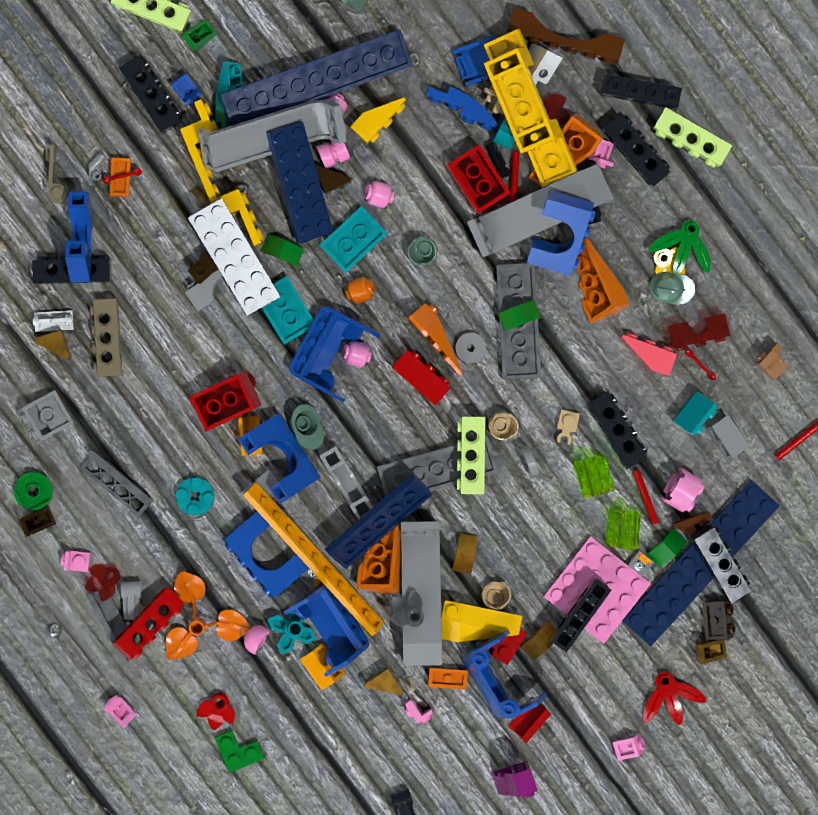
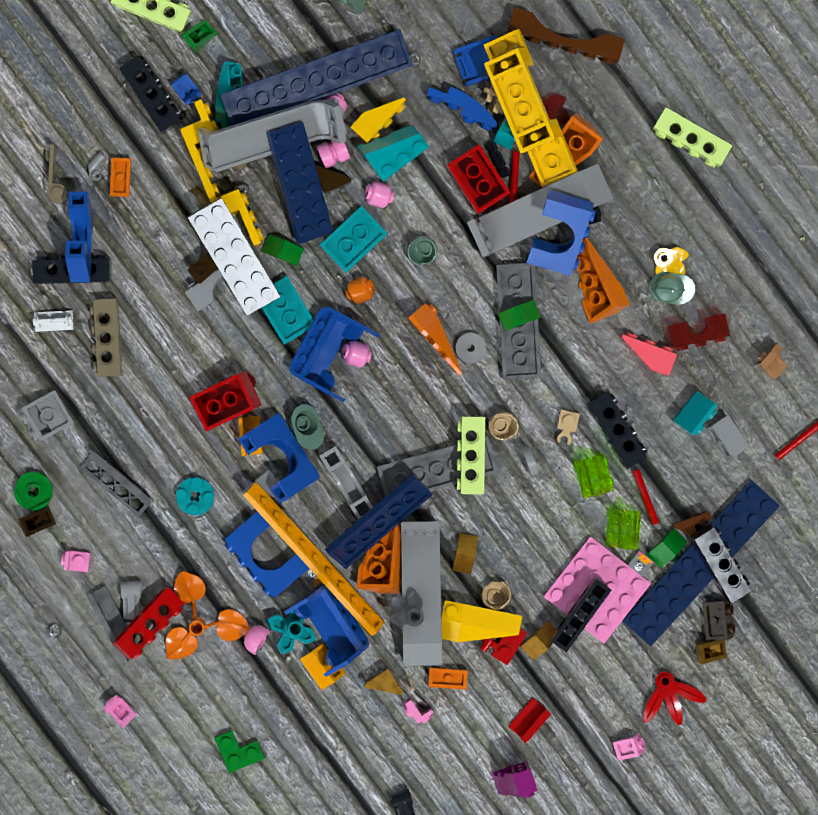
pearl gold slope [33,330,71,360] -> none
clear red plate [85,564,121,602] -> none
red hinge [102,168,142,184] -> none
red plate [197,693,235,730] -> none
red brick [392,350,451,406] -> none
blue windscreen [463,630,547,719] -> none
white torso [528,43,562,85] -> none
bright pink bracket [588,140,614,169] -> none
black brick [601,74,682,109] -> none
black brick [602,114,670,188] -> none
green plant [649,220,710,274] -> none
bright pink brick [661,467,704,512] -> none
red hinge [686,350,716,380] -> none
none -> teal wedge [357,125,429,182]

